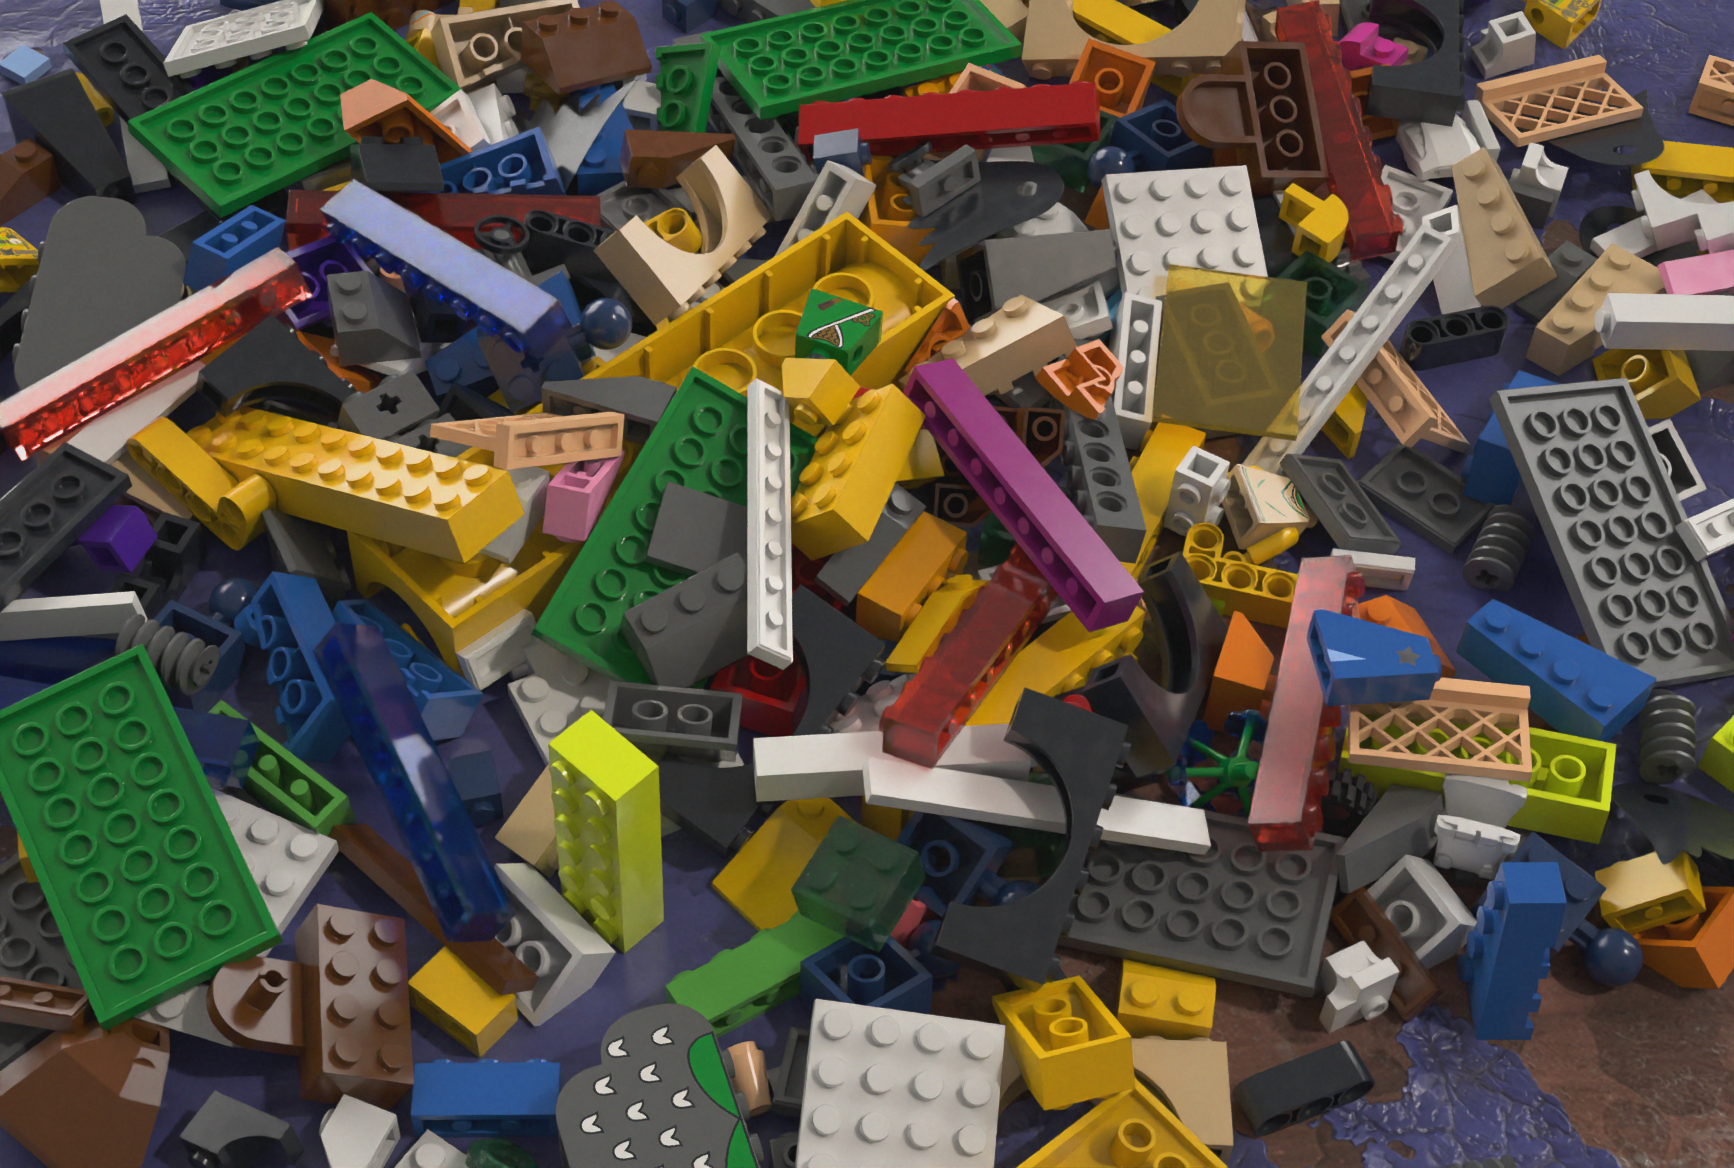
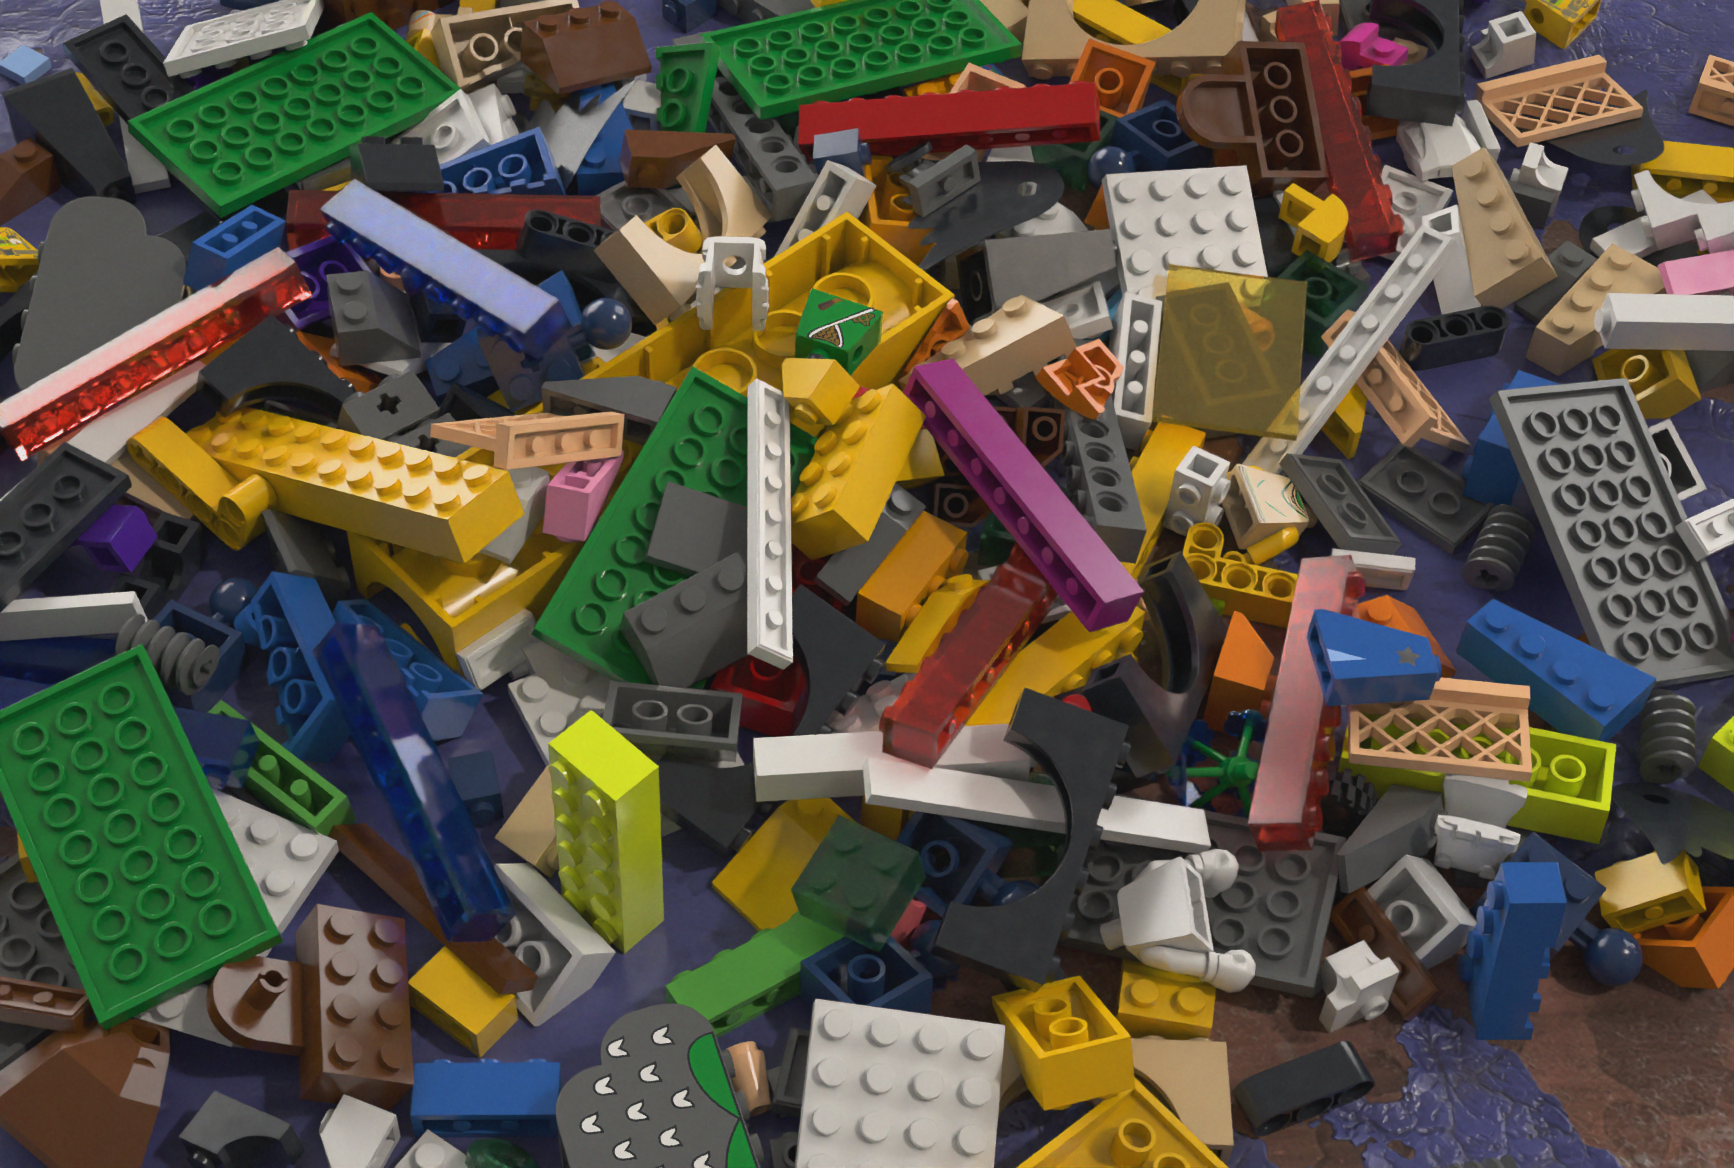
orange slope [340,79,473,165] -> none
piece [474,214,571,314] -> none
none -> white piece [696,236,769,331]
none -> white torso [1100,849,1256,993]

